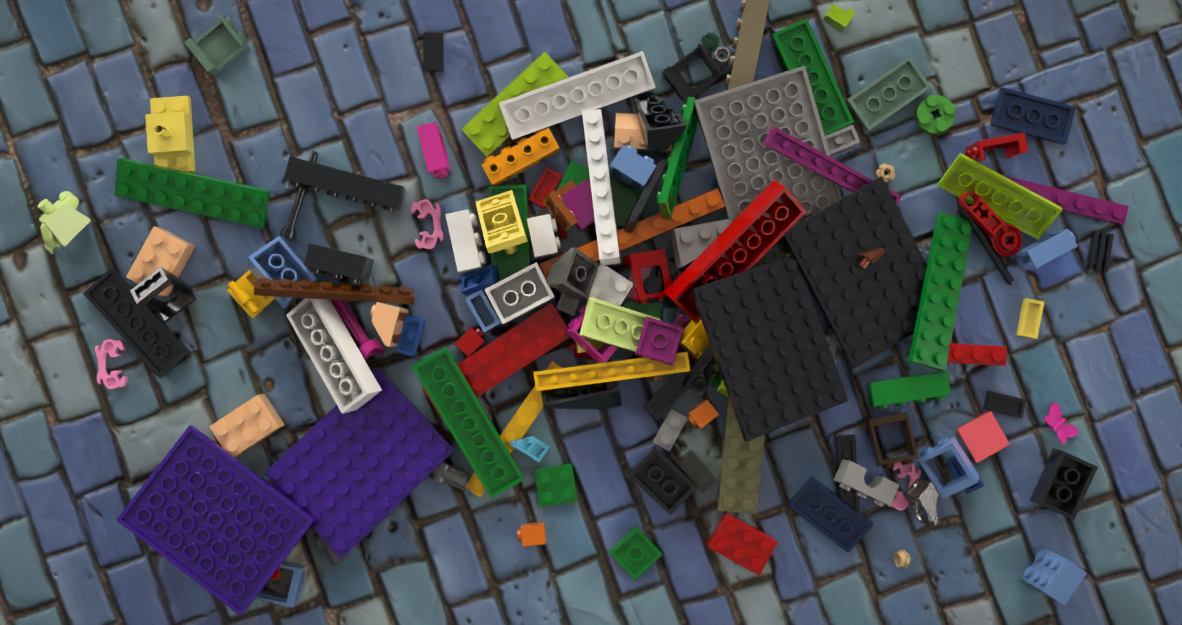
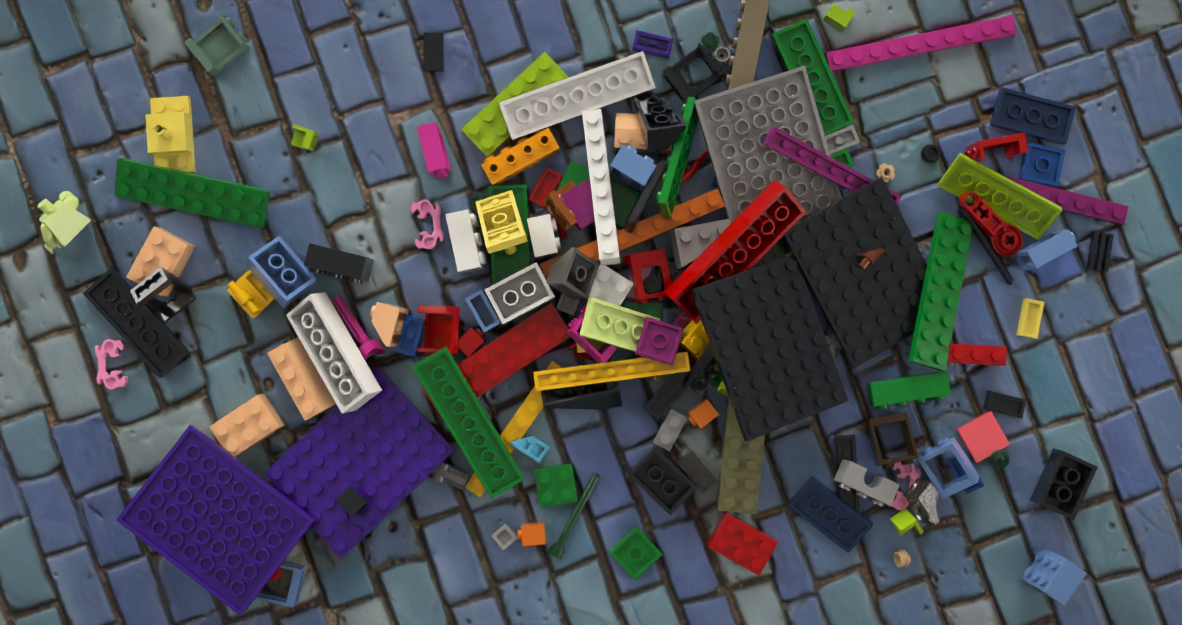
reddish brown plate [254,278,415,304] -> none
black piece [280,151,318,240] -> none
black brick [284,156,405,212] -> none
blue plate [461,264,497,296] -> none
sand green plate [846,56,931,132] -> none
bright green plate [915,95,956,134] -> none
dark pink piece [1043,402,1078,444] -> none
none -> light nougat slope [267,337,337,421]
none -> lime panel [291,124,319,152]
none -> black panel [336,486,371,517]
none -> red panel [417,305,460,356]
none -> clear green plate [470,192,488,211]
none -> light grey plate [491,522,518,550]
none -> dark green piece [548,473,600,559]
none -> dark purple tile [632,30,673,59]
none -> red animal [681,151,708,184]
none -> dark pink plate [825,15,1017,72]
none -> green plate [830,148,854,168]
none -> lime panel [890,508,924,536]
none -> black plate [921,144,940,163]
none -> clear green plate [989,449,1009,469]
none -> blue tile [1018,142,1065,188]

